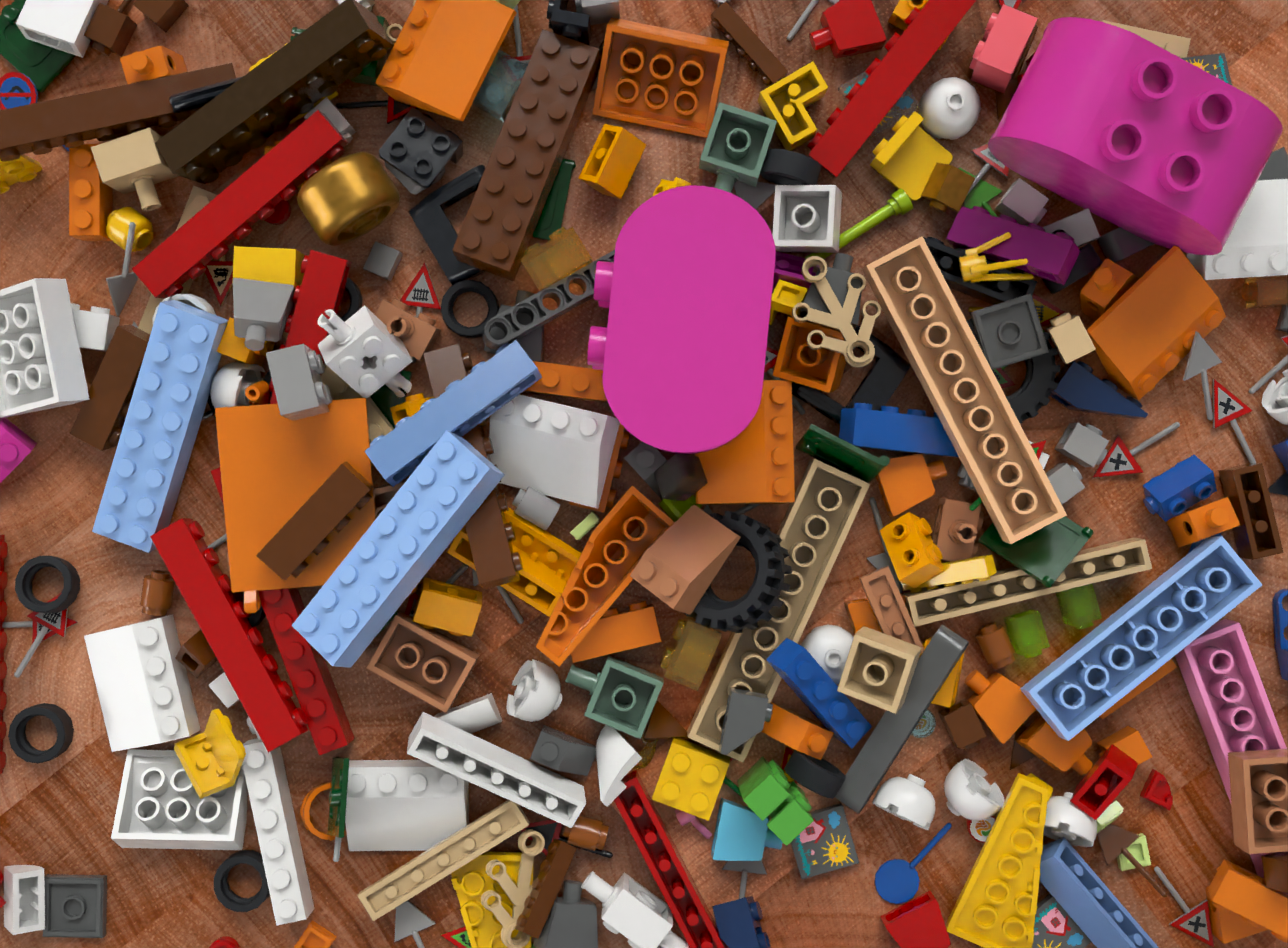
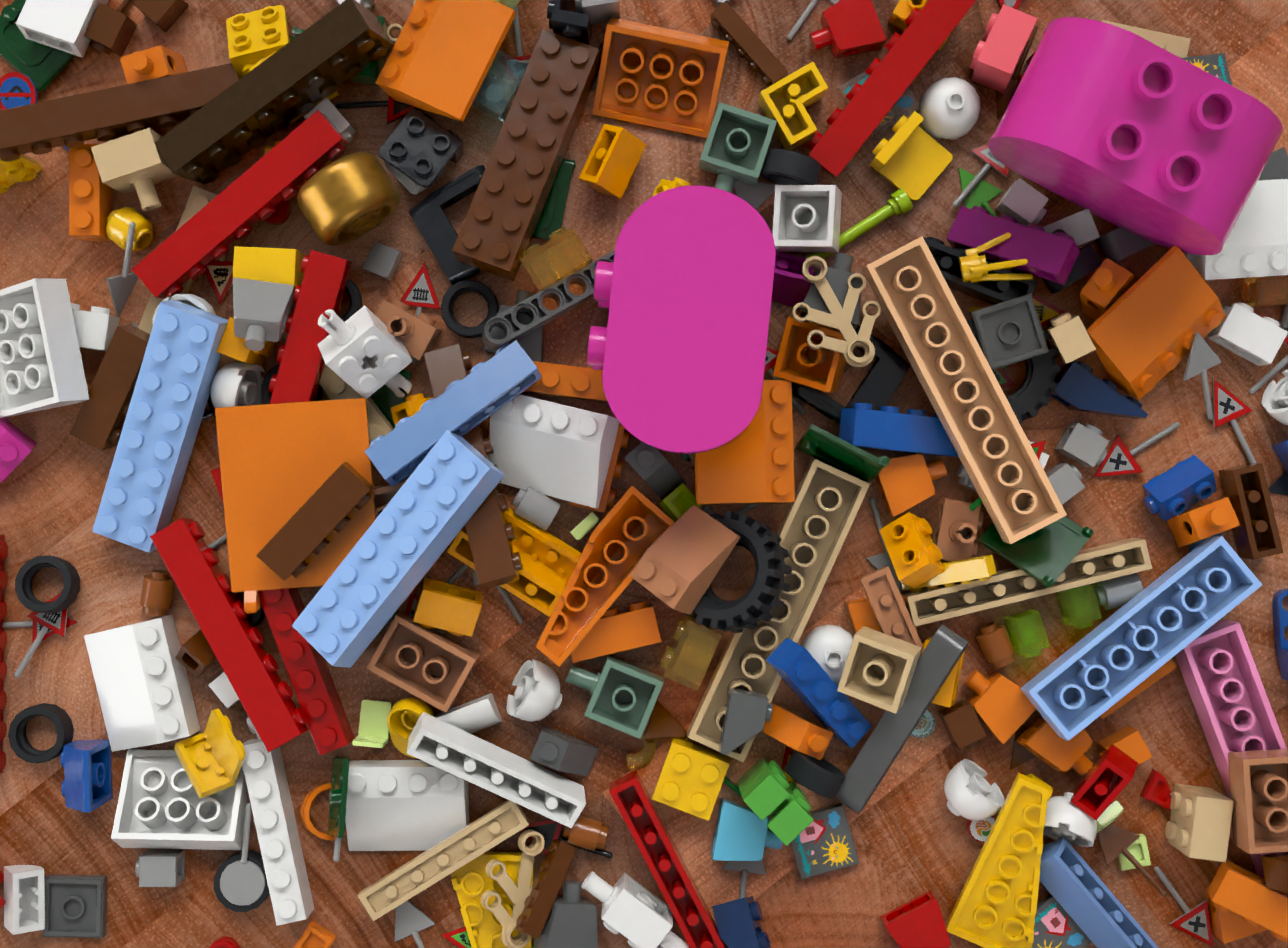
black axle [169,77,242,113] -> none
orange arm [245,380,270,405] -> none
light grey brick [266,344,332,421] -> none
white slope [596,725,642,807] -> none
clear smoke brick [654,453,708,501] -> none
bright pink hand [675,809,712,839] -> none
yellow panel [769,279,808,325] -> none
white cylinder [872,774,936,830] -> none
blue piece [875,823,952,904] -> none
pearl gold brick [921,163,975,213] -> none
none -> blue slope [60,739,113,812]
none -> light grey brick [135,849,185,887]
none -> light grey piece [220,803,266,906]
none -> yellow bracket [226,5,290,79]
none -> yellowish green bracket [352,699,392,748]
none -> yellow cap [387,697,434,759]
none -> light grey brick [1094,573,1143,610]
none -> tan brick [1165,783,1234,862]
none -> white brick [1206,302,1288,366]

